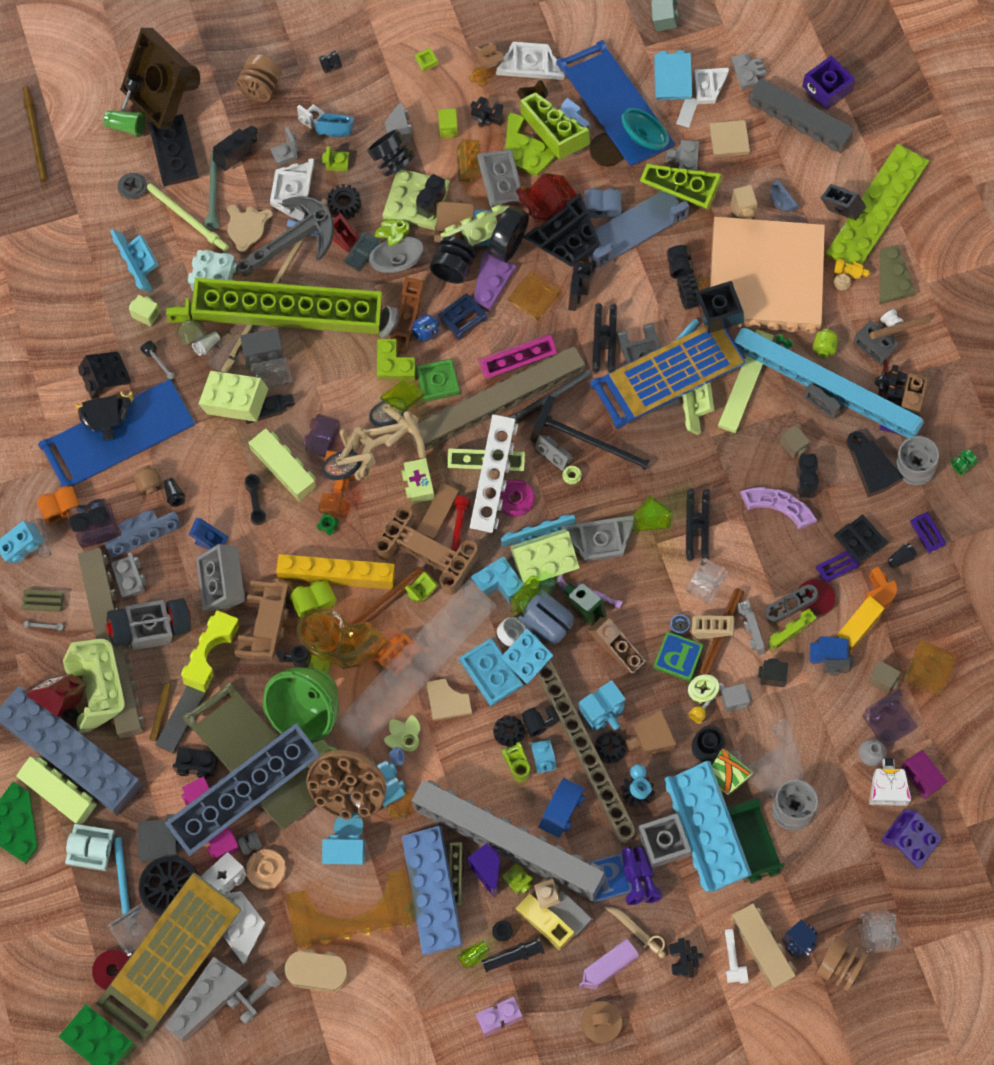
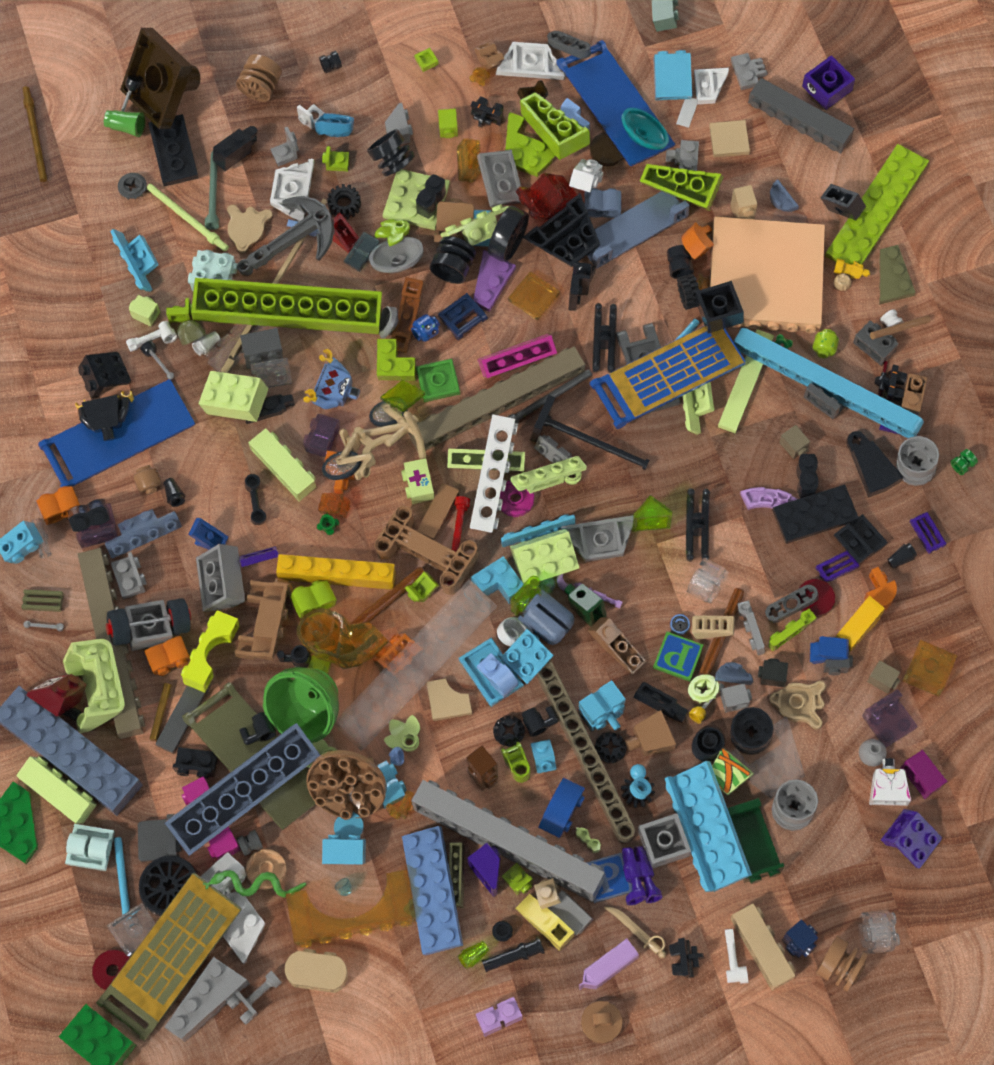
none -> white brick [126,321,177,352]
none -> orange brick [144,636,191,676]
none -> bright green animal [203,870,306,898]
none -> dark purple tile [239,546,279,567]
none -> black piece [239,712,277,745]
none -> medium blue torso [303,349,360,410]
none -> clear light blue hinge [335,878,352,896]
none -> reddish brown arch [466,745,498,791]
none -> light blue brick [477,653,518,698]
none -> yellowish green bracket [511,456,587,493]
none -> dark grey beam [547,31,591,59]
none -> white brick [569,159,604,192]
none -> yellowish green piece [576,827,601,853]
none -> black hinge [633,682,689,723]
none -> orange brick [681,222,714,260]
none -> sand blue plate [715,662,753,685]
none -> black wheel [730,707,774,755]
none -> tan tile [770,681,826,730]
none -> black plate [772,484,859,544]

